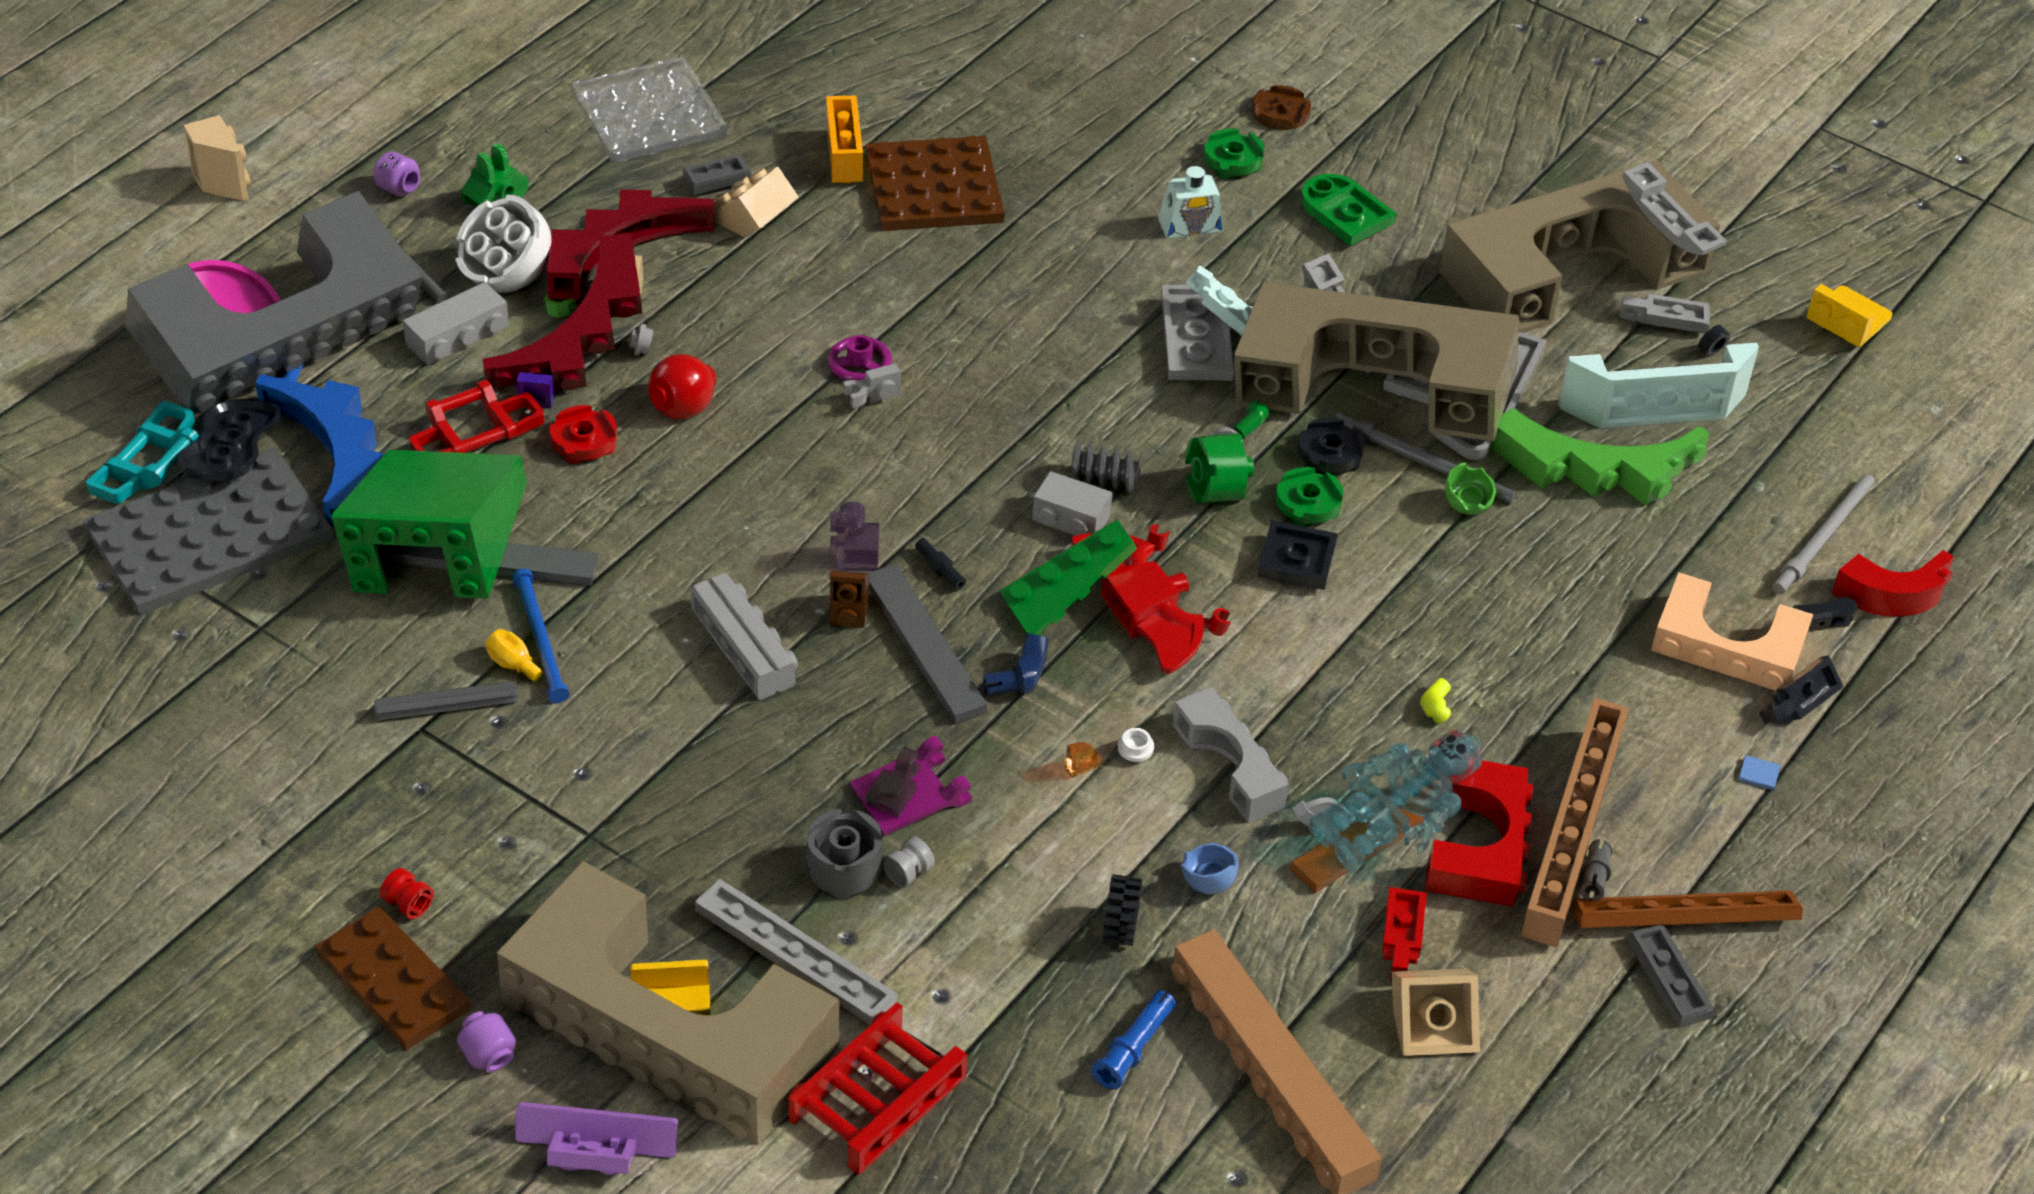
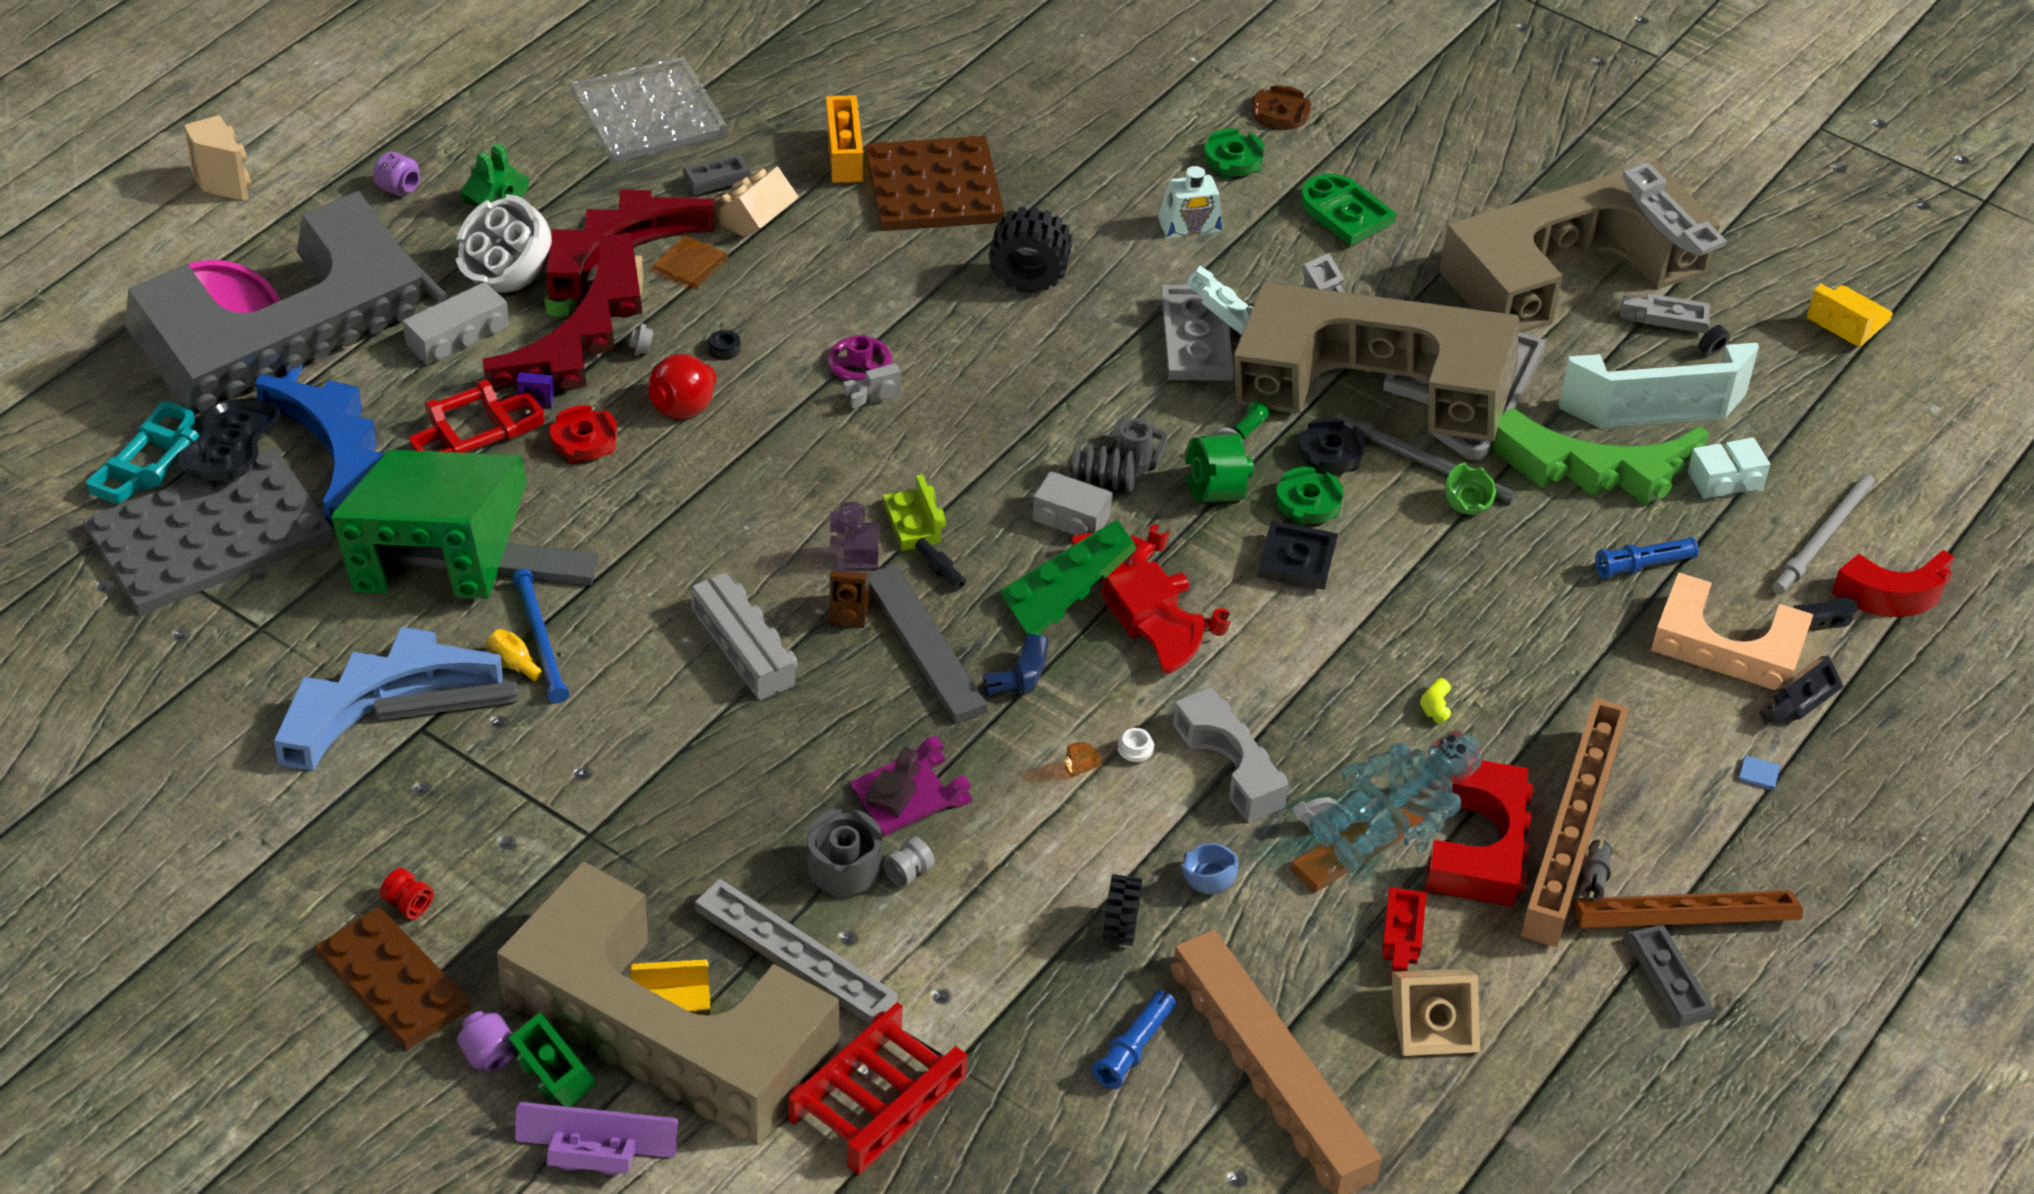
none -> medium blue arch [274,627,503,771]
none -> green brick [508,1012,598,1107]
none -> clear orange piece [654,236,729,289]
none -> black tile [708,330,741,360]
none -> lime bracket [883,474,946,551]
none -> black tyre [989,207,1072,292]
none -> dark grey piece [1107,418,1168,473]
none -> blue pin [1595,537,1699,580]
none -> light aqua piece [1687,438,1771,499]

